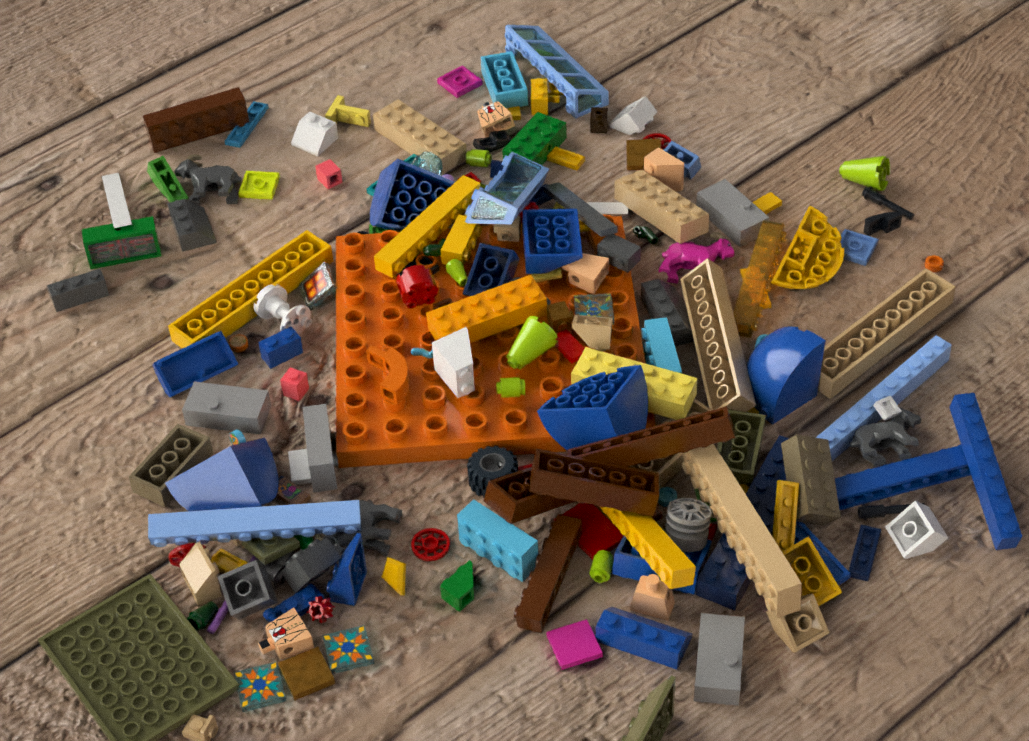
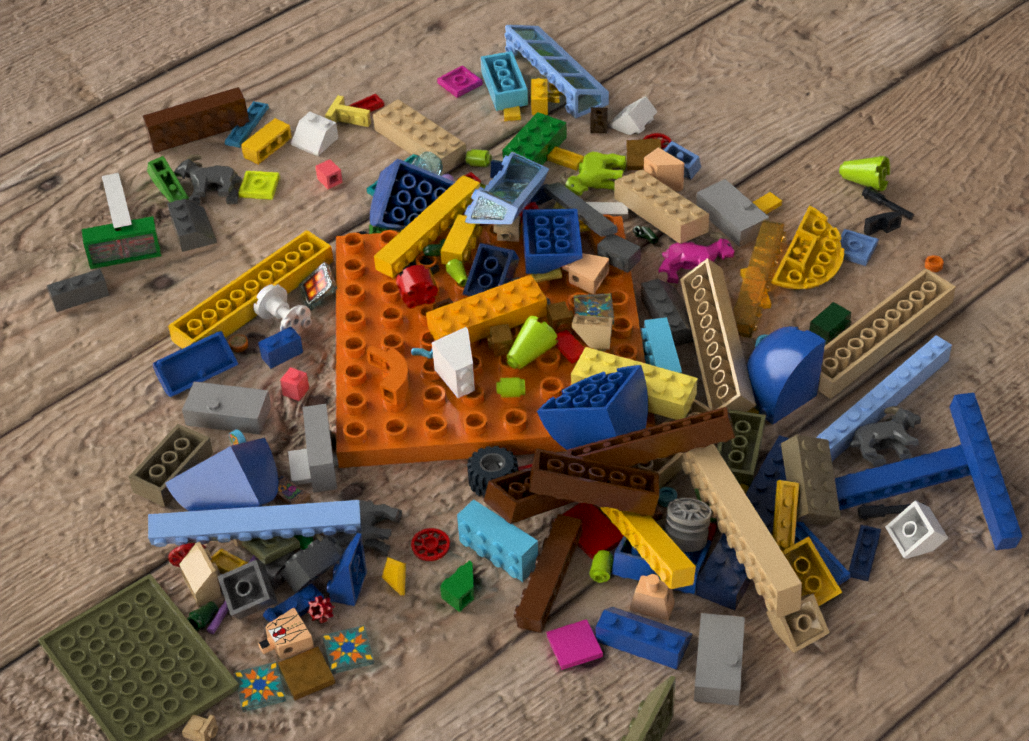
black slope [473,130,512,152] -> none
light nougat torso [477,101,515,138] -> none
white tile [873,396,902,421] -> none
none -> yellow brick [241,118,292,165]
none -> red tile [348,94,385,112]
none -> pearl gold brick [487,324,513,356]
none -> lime animal [560,151,627,196]
none -> dark green brick [809,302,852,345]

